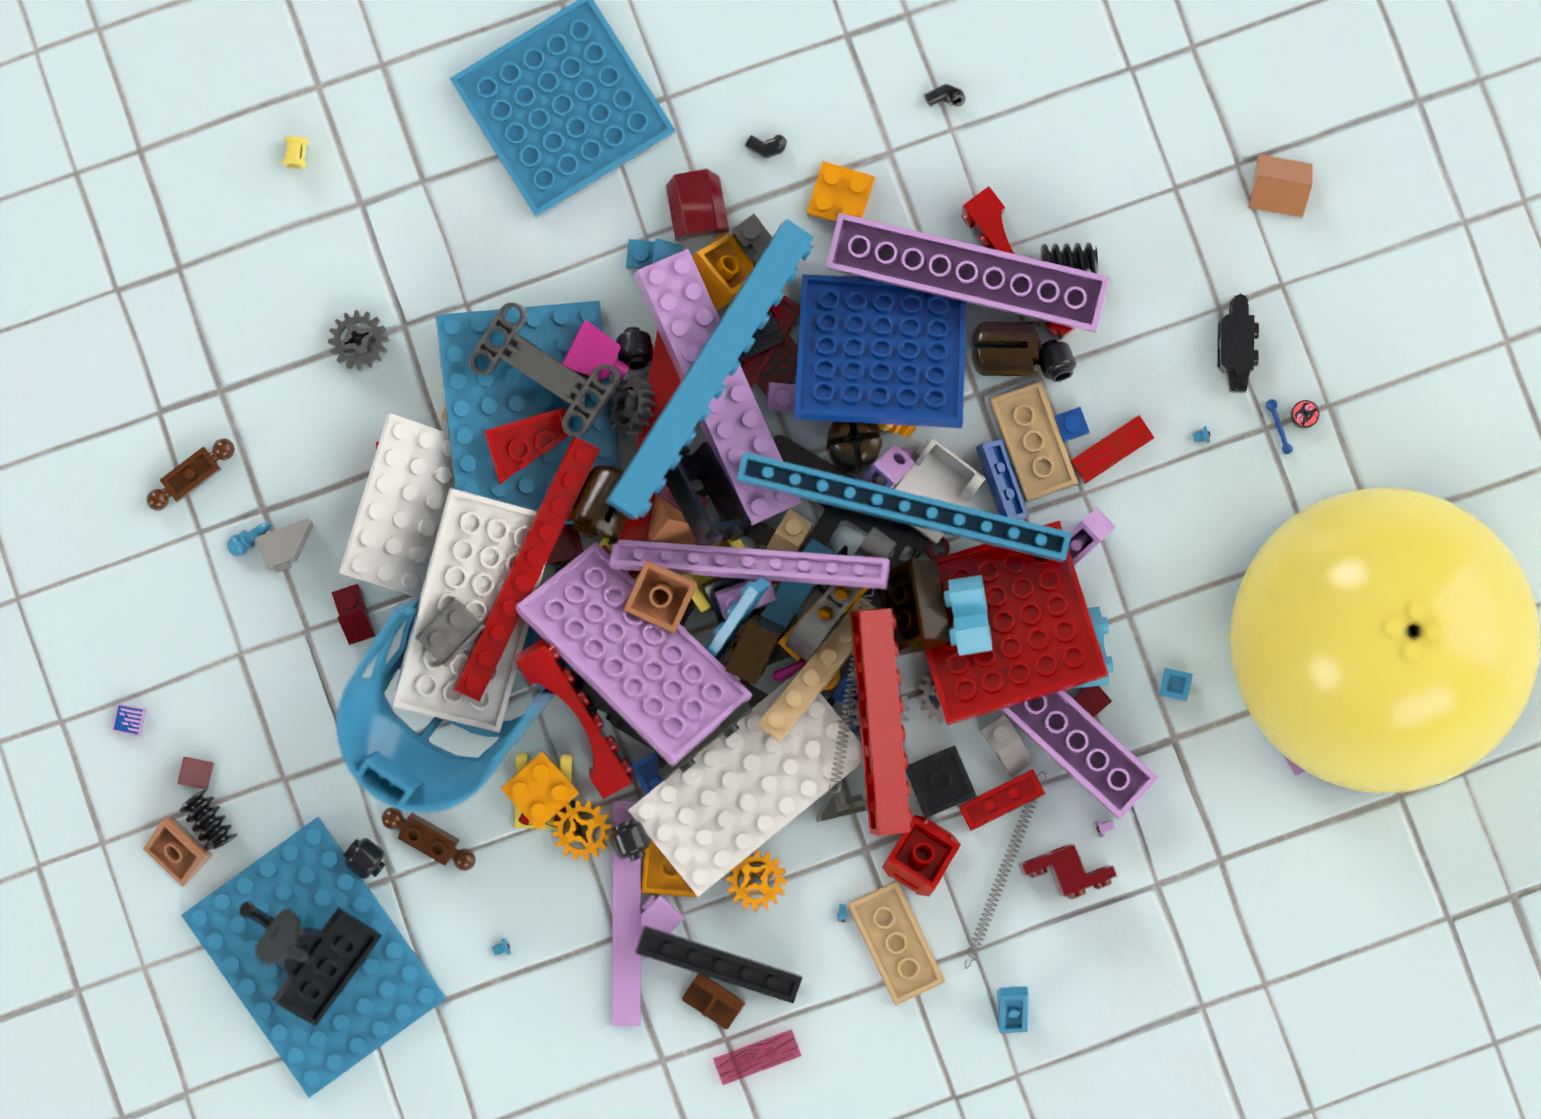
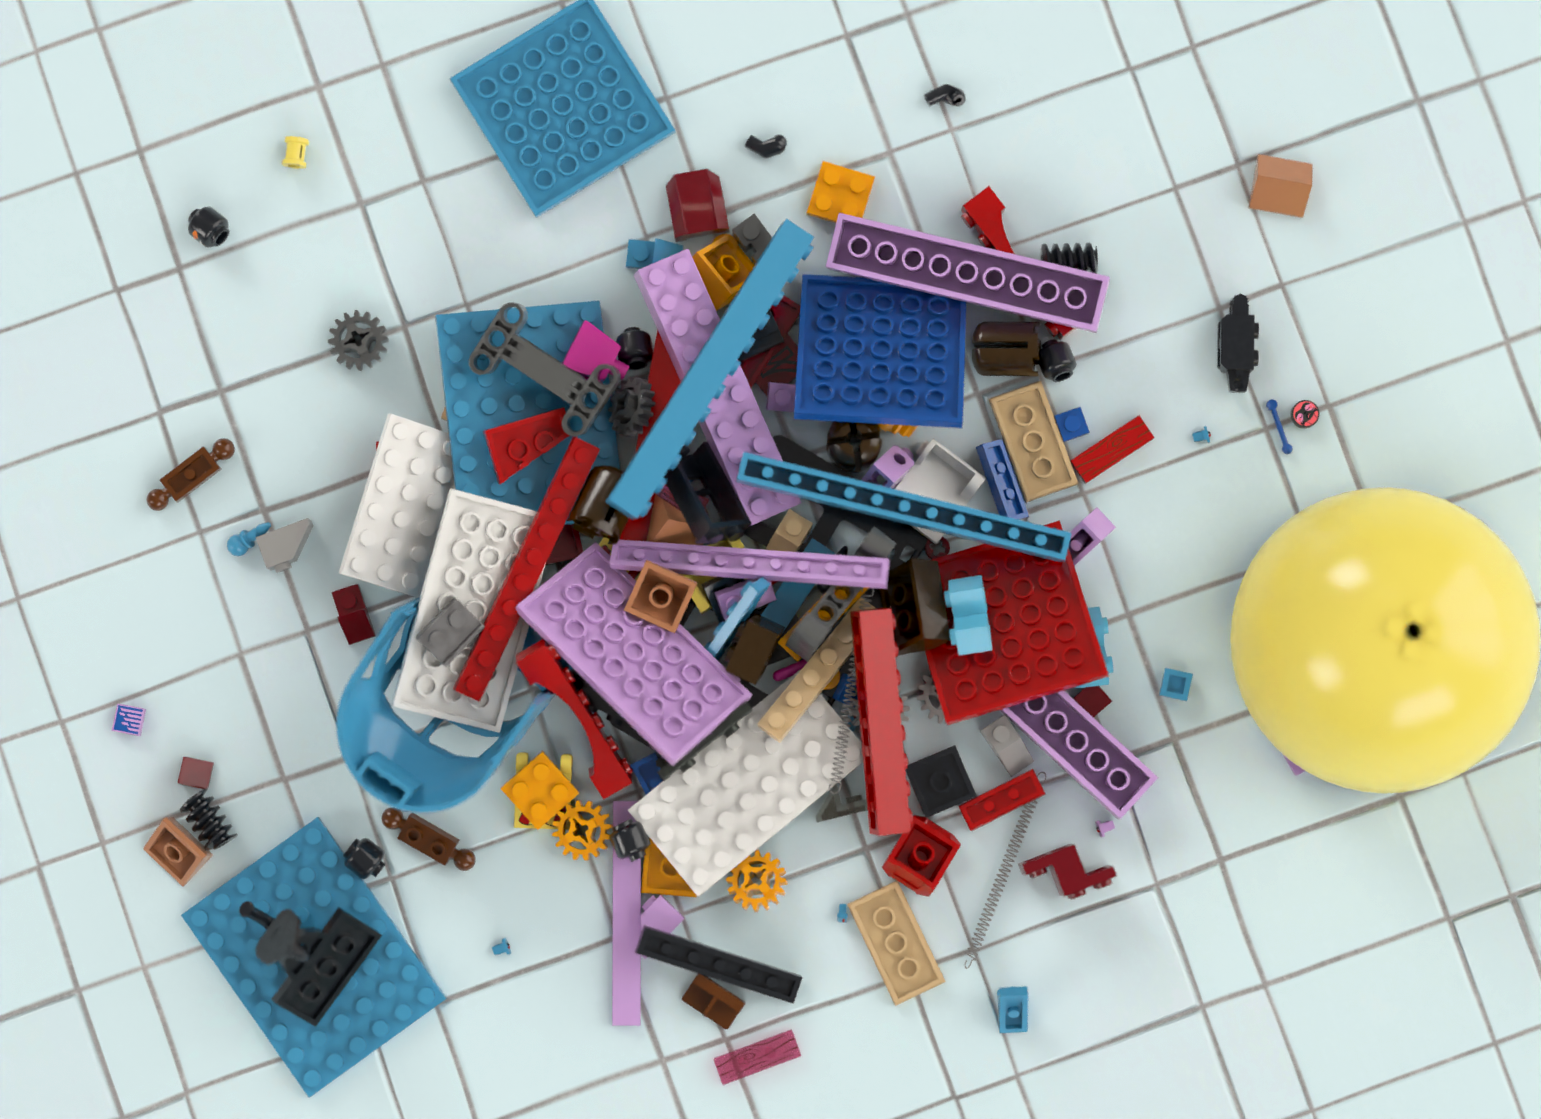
none -> black head [188,206,229,247]

